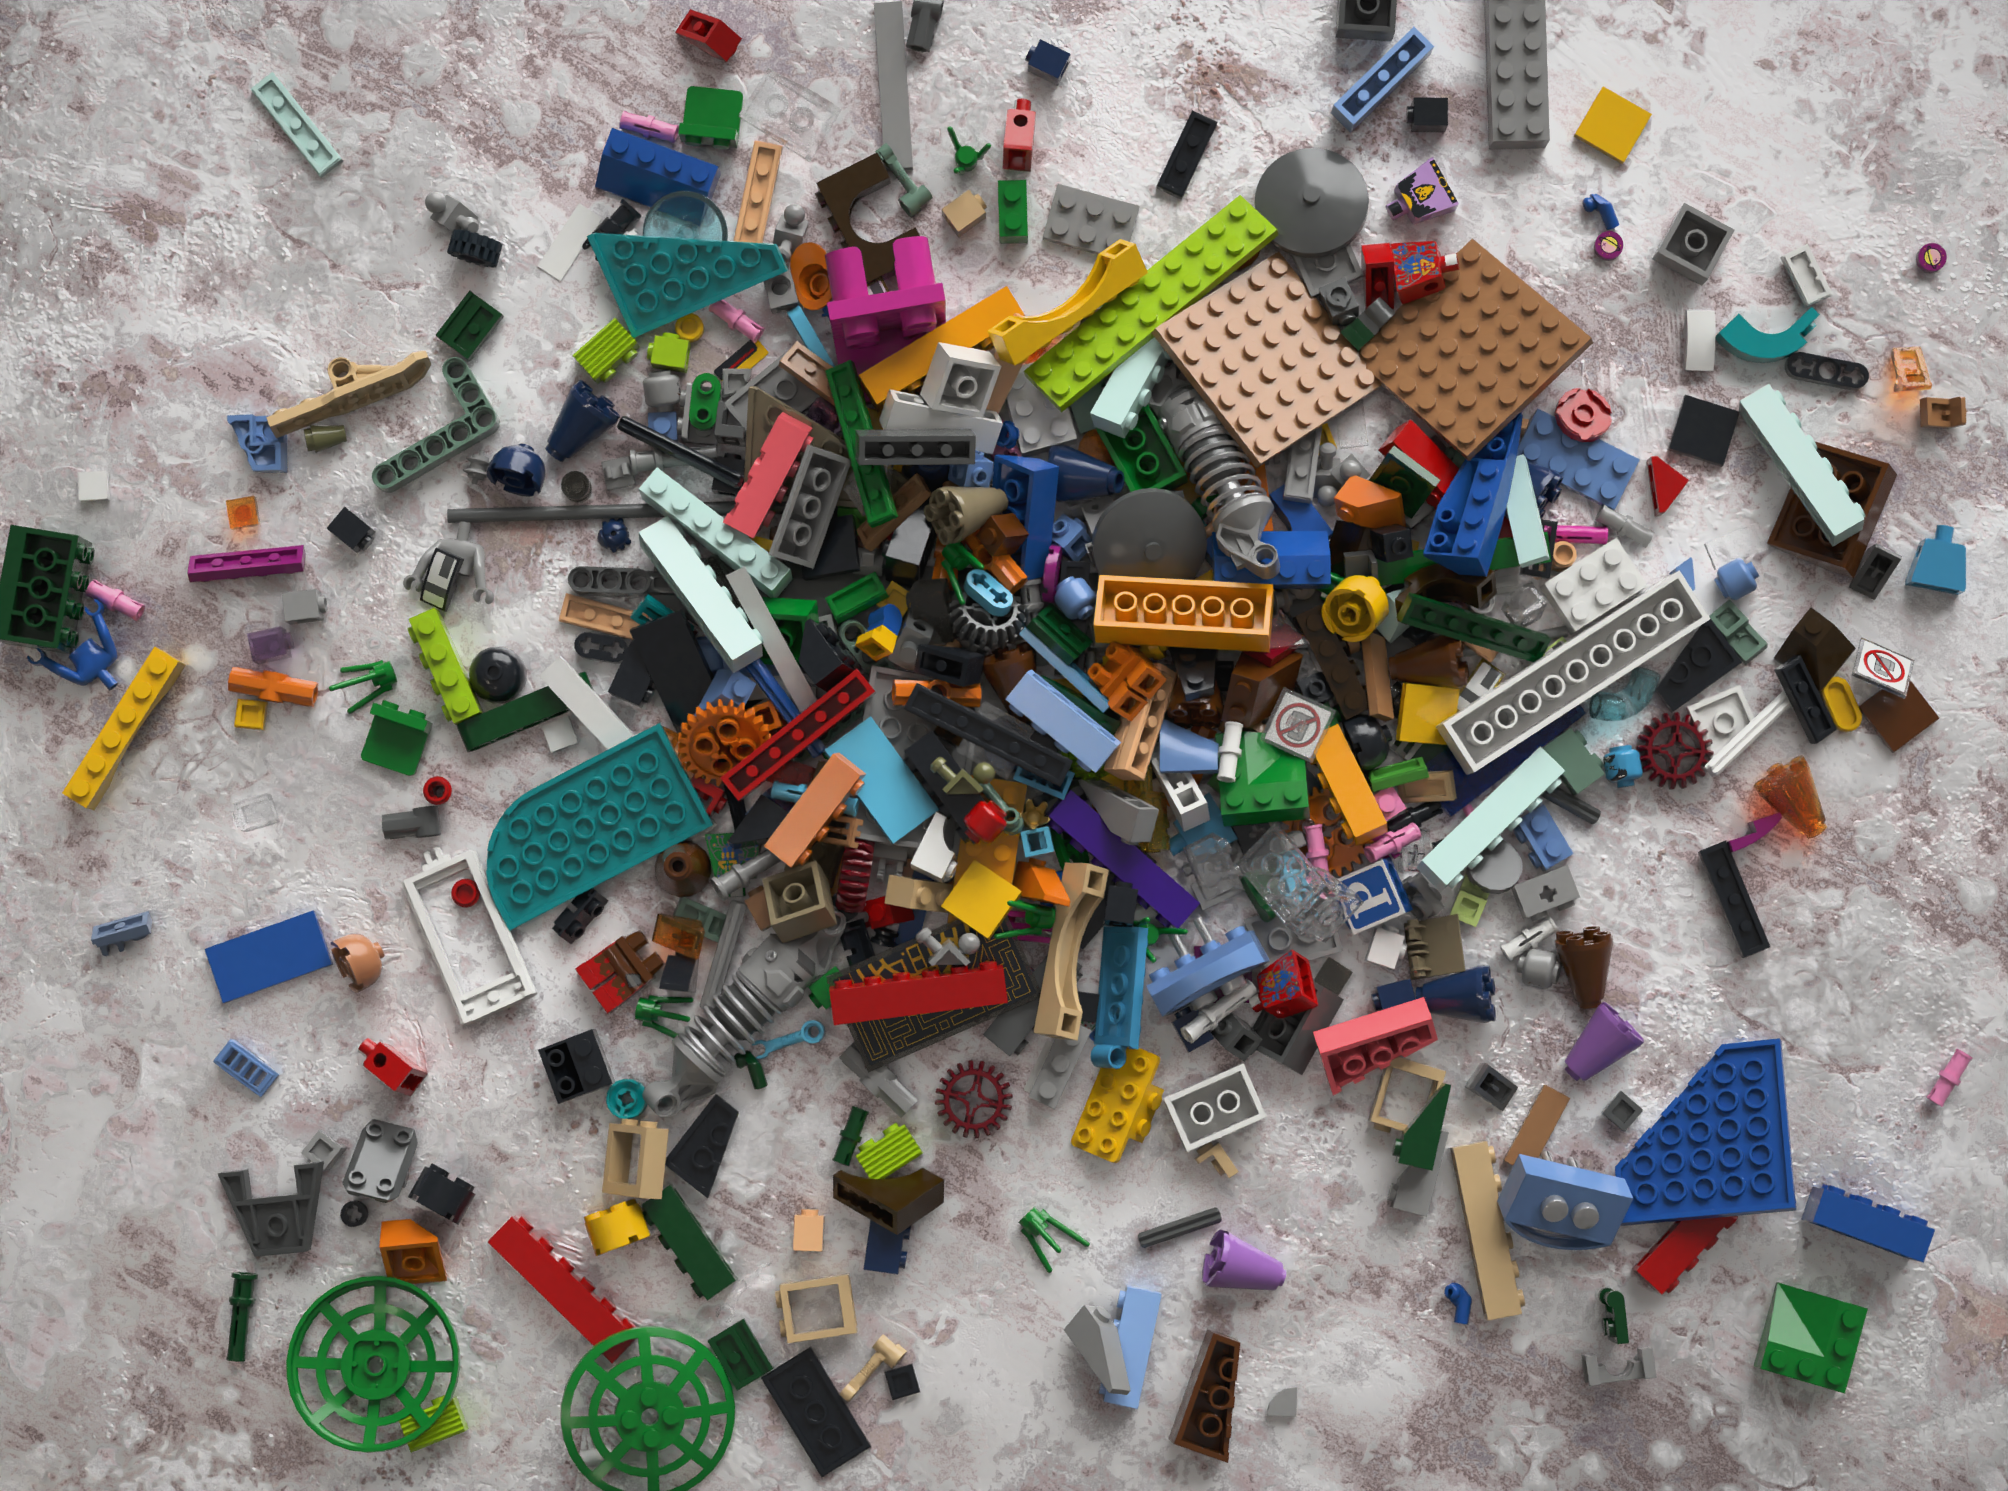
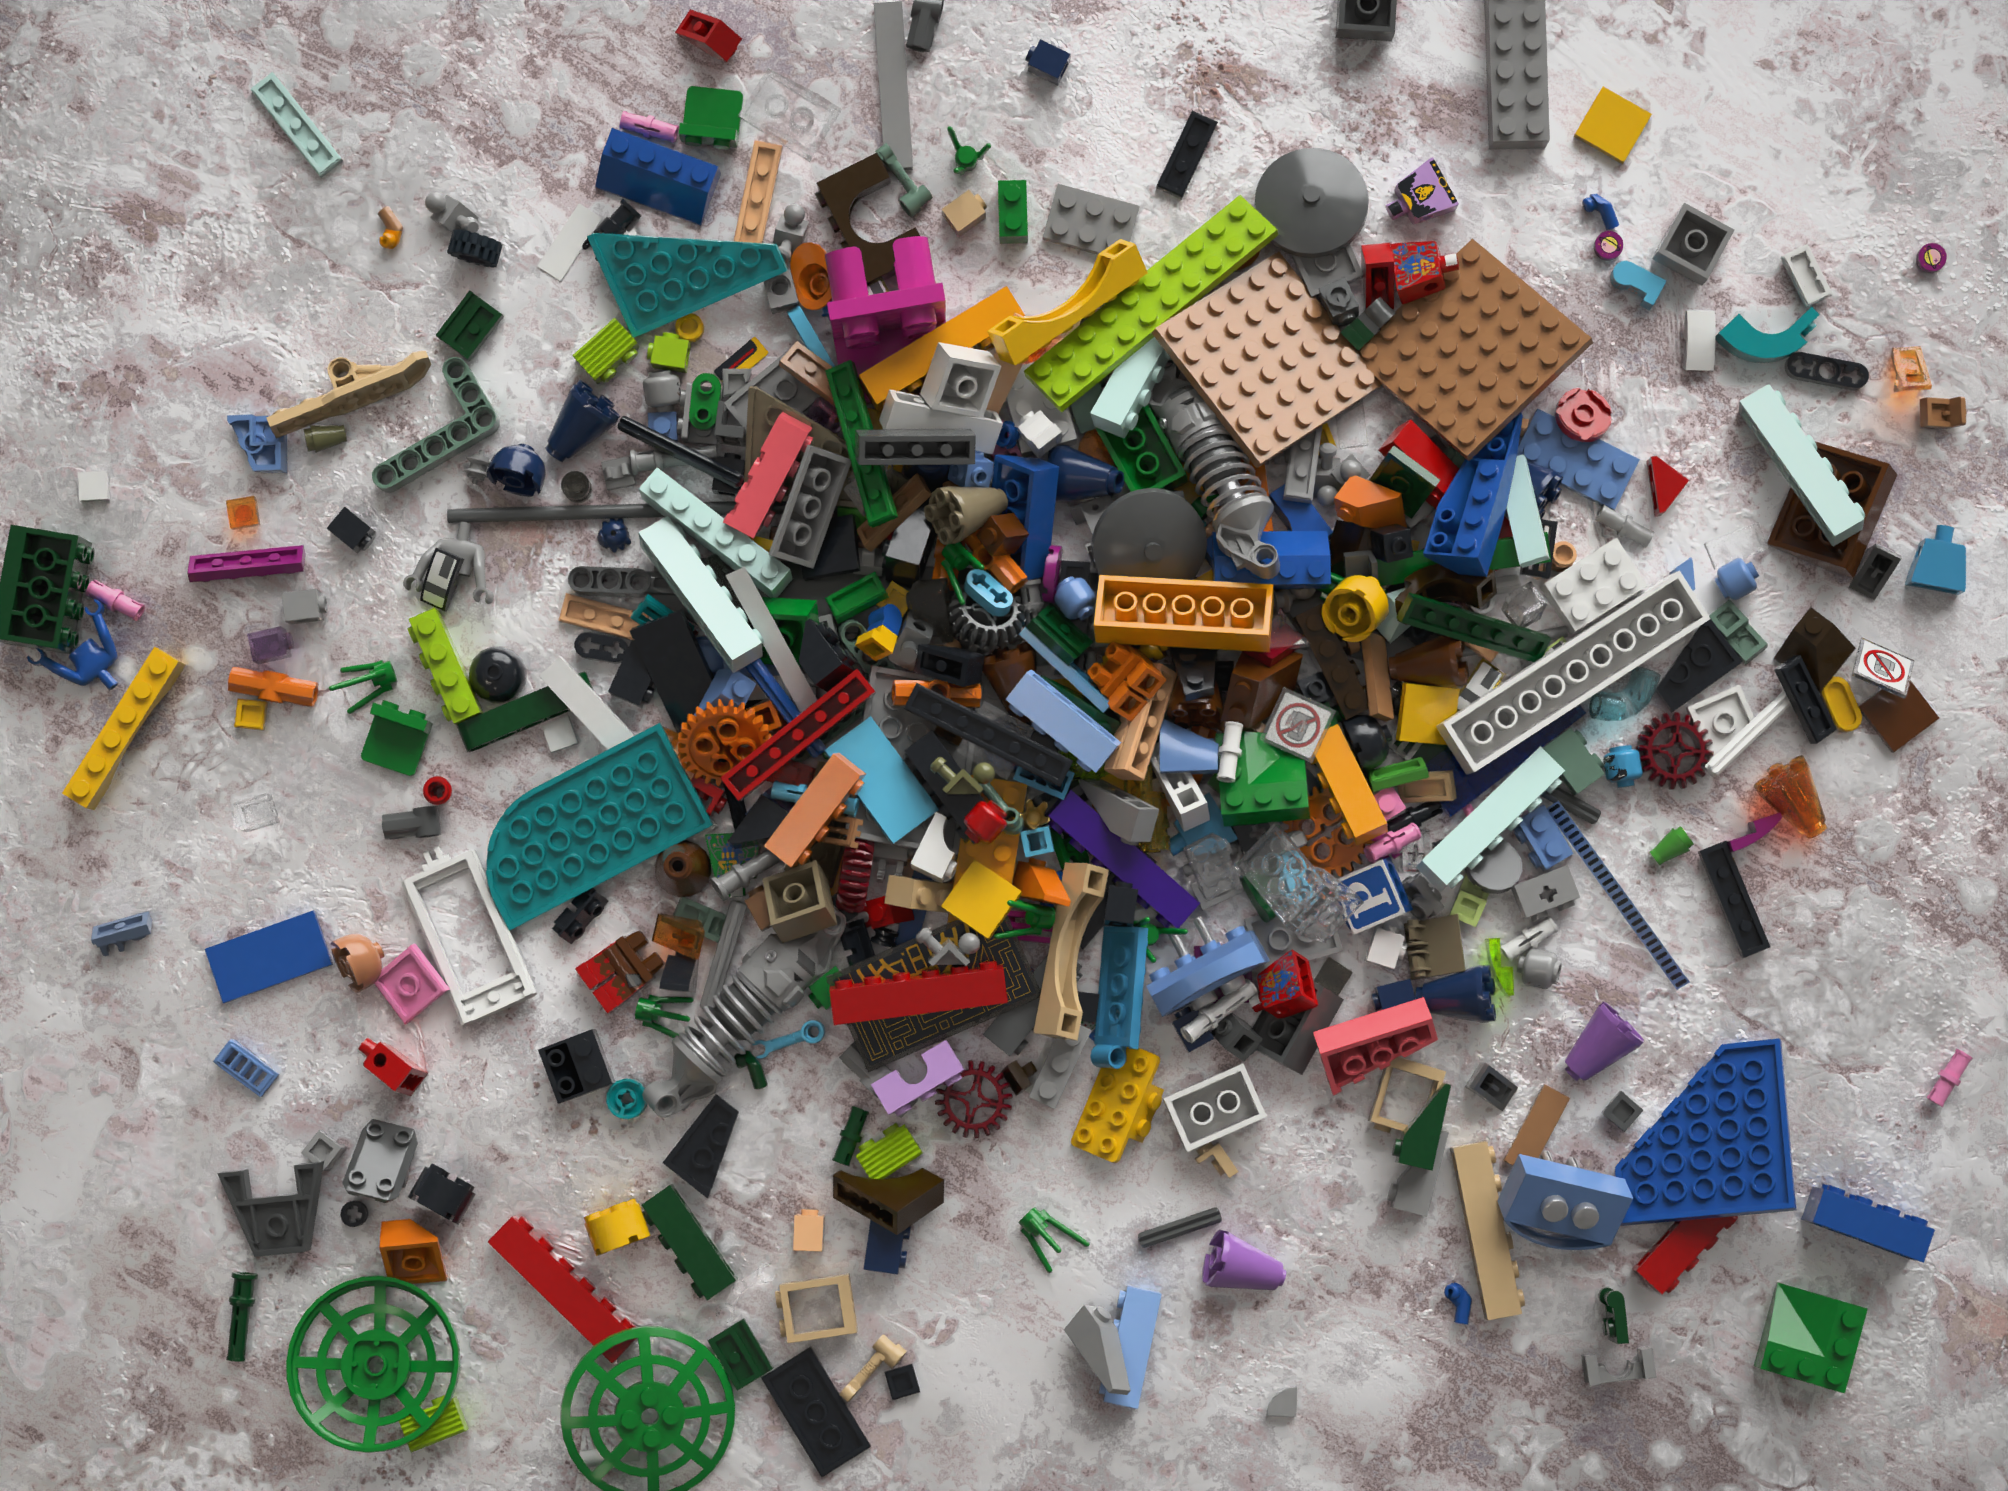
red plate [451,879,481,908] -> none
tan window [602,1119,669,1199] -> none
clear light blue dish [643,191,728,241] -> none
bright pink pin [709,299,765,343] -> none
torso [1003,99,1036,172] -> none
medium blue brick [1051,513,1092,561] -> none
reddish brown wedge [1168,1329,1240,1463] -> none
bright pink pin [1304,824,1331,884] -> none
light blue brick [1331,27,1434,133] -> none
black brick [1406,97,1448,132] -> none
dark pink pin [1544,525,1608,545] -> none
reddish brown cone [1555,926,1613,1009] -> none
black tile [1667,395,1740,467] -> none
none -> bright pink tile [374,944,450,1024]
none -> arm [378,206,403,249]
none -> lavender arch [871,1040,965,1117]
none -> dark brown tile [1001,1060,1038,1096]
none -> white arch [1018,410,1062,458]
none -> clear neon green slope [1485,938,1514,996]
none -> light blue sticker [1547,800,1690,990]
none -> medium azure leg [1610,261,1666,311]
none -> bright green cone [1650,826,1694,865]

